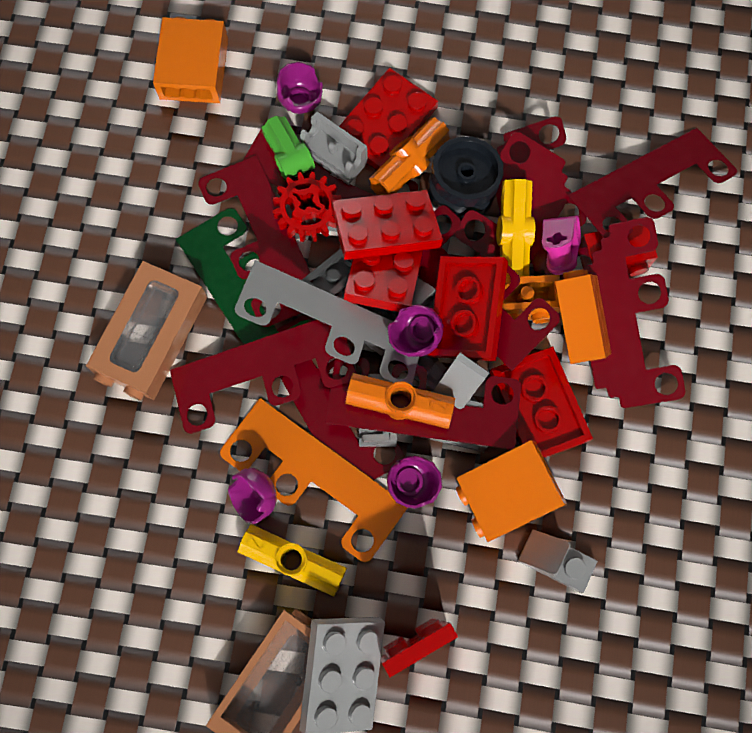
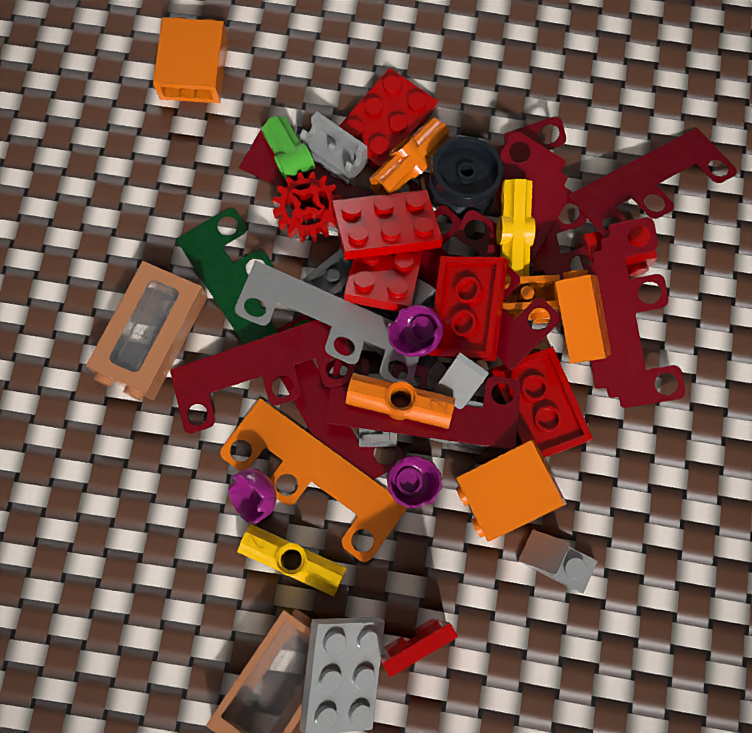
dark red piece [198,155,311,327] -> none
magenta hair [276,62,323,114] -> none
dark pink piece [541,215,581,275] -> none

